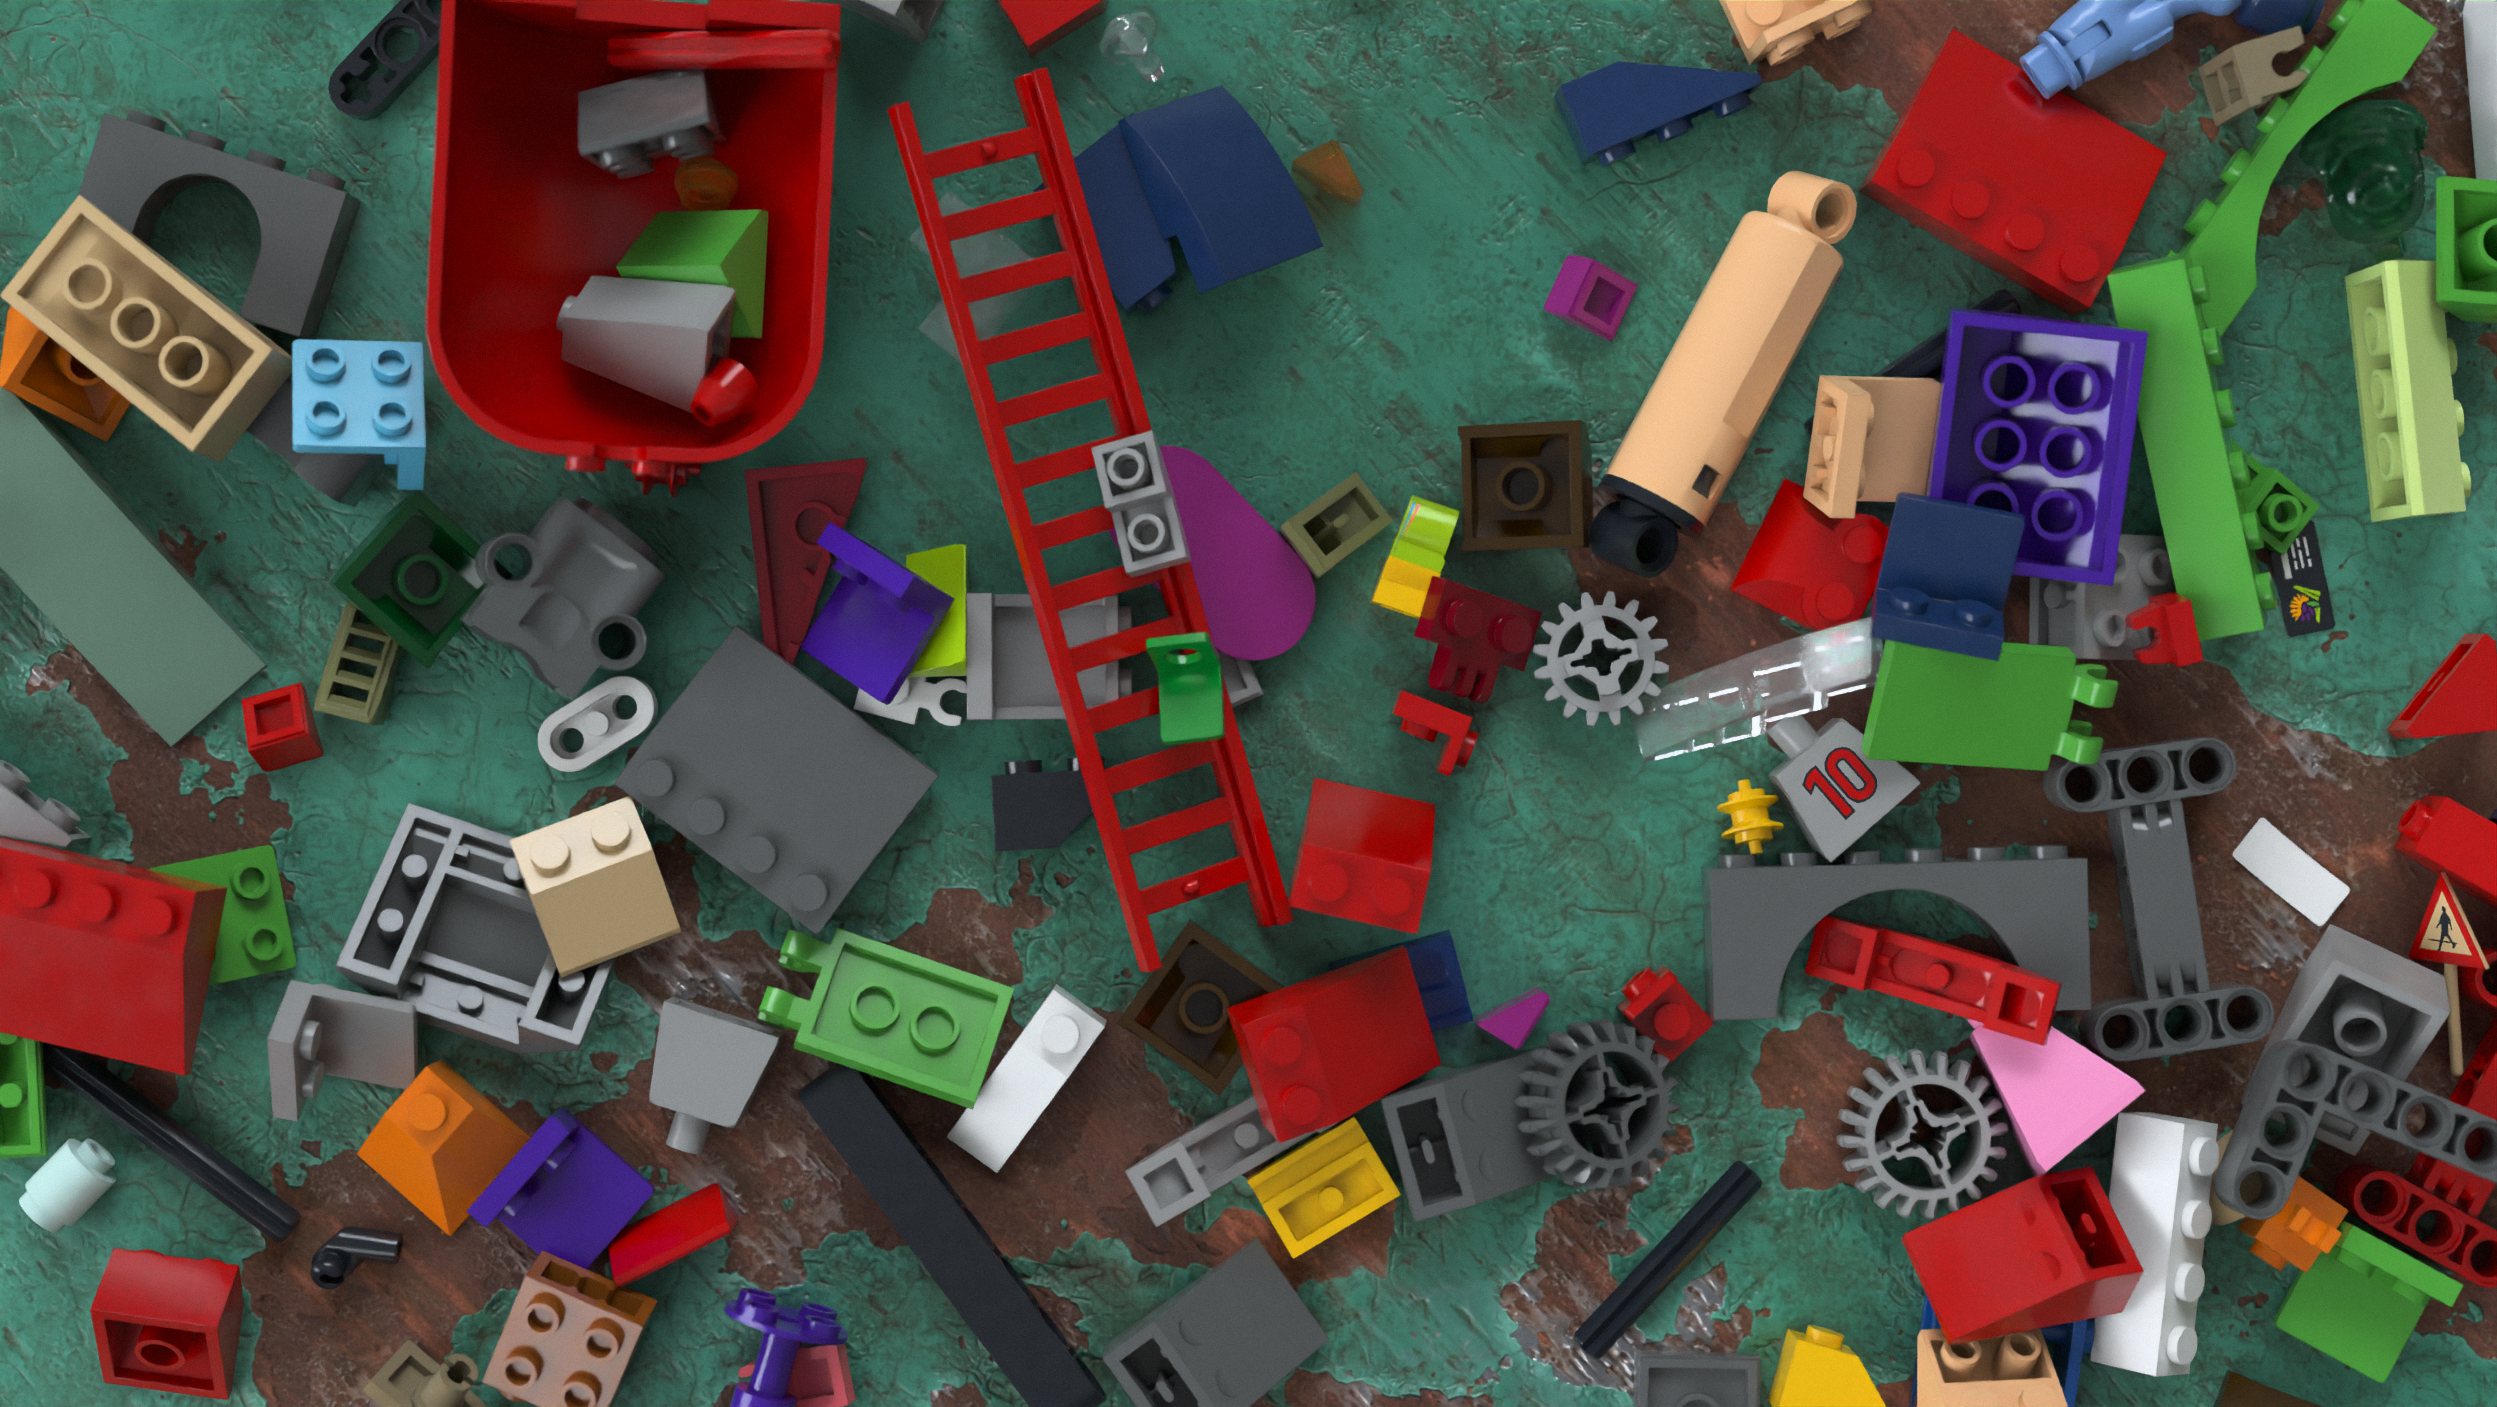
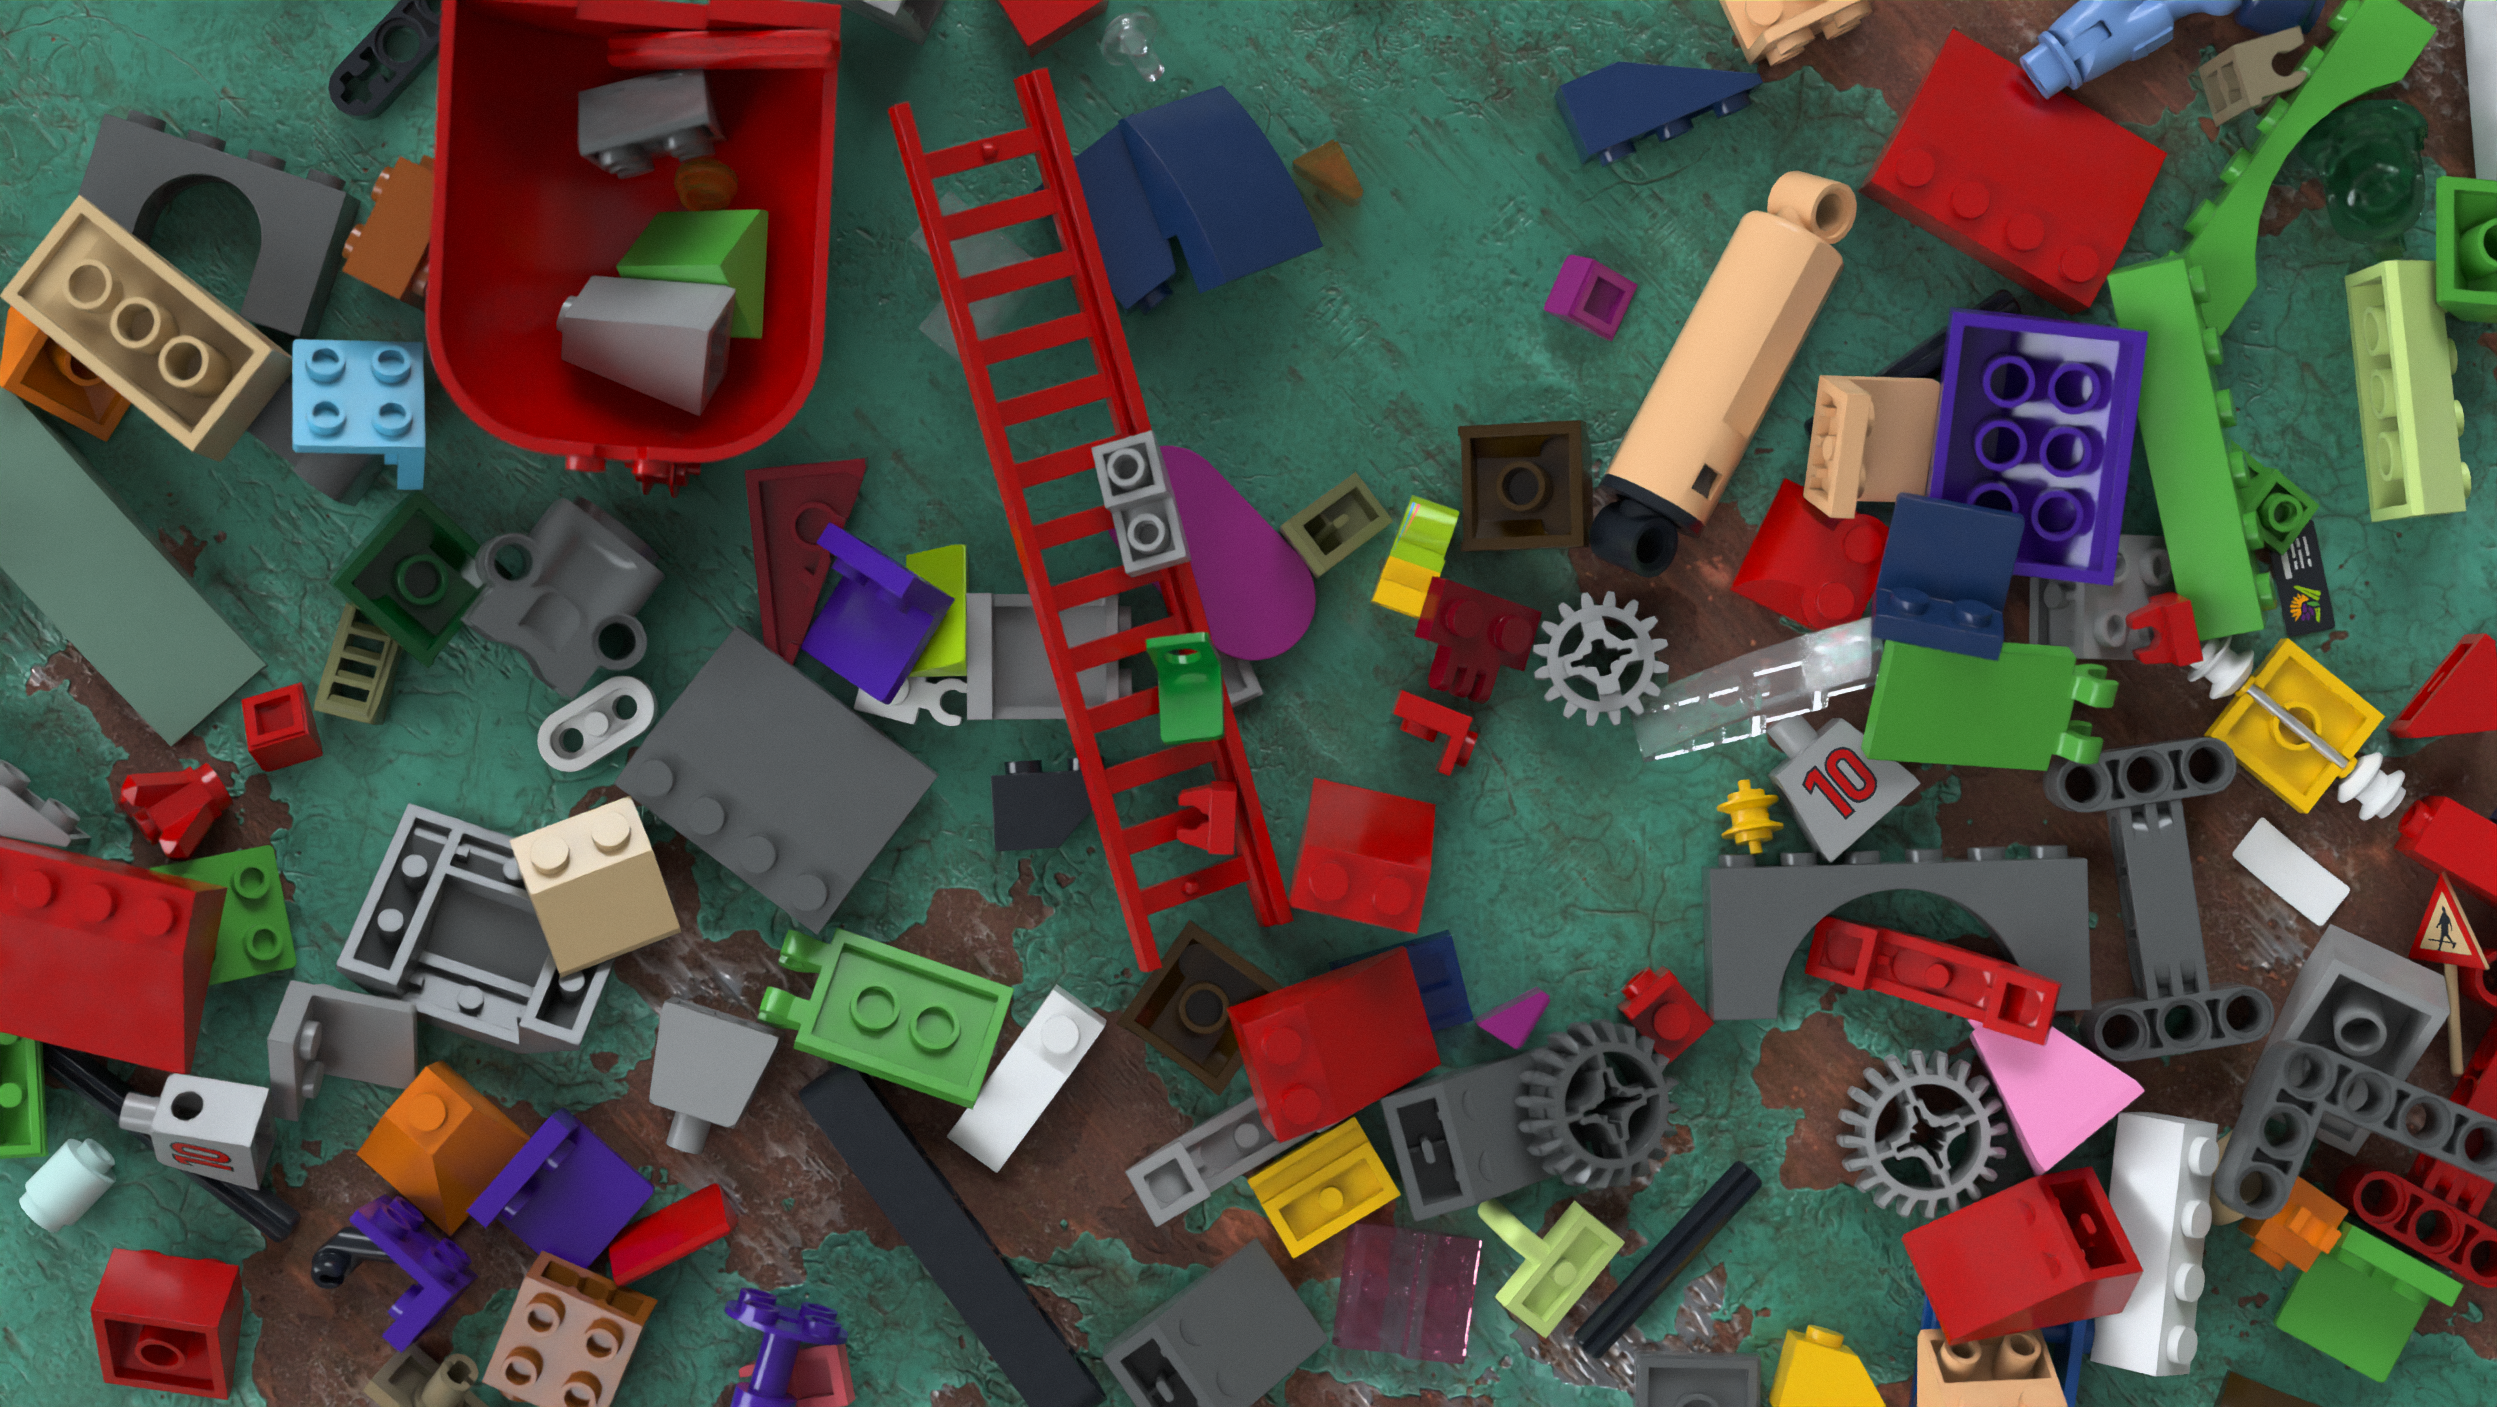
red hose [690,358,759,427] -> none
none -> red rock [118,763,234,861]
none -> light grey torso [119,1073,278,1190]
none -> dark orange brick [342,155,434,313]
none -> dark purple bracket [349,1194,479,1353]
none -> red tile [1177,781,1237,855]
none -> clear pink slope [1331,1221,1482,1364]
none -> yellowish green plate [1478,1198,1625,1339]
none -> yellow plate [2187,636,2406,821]

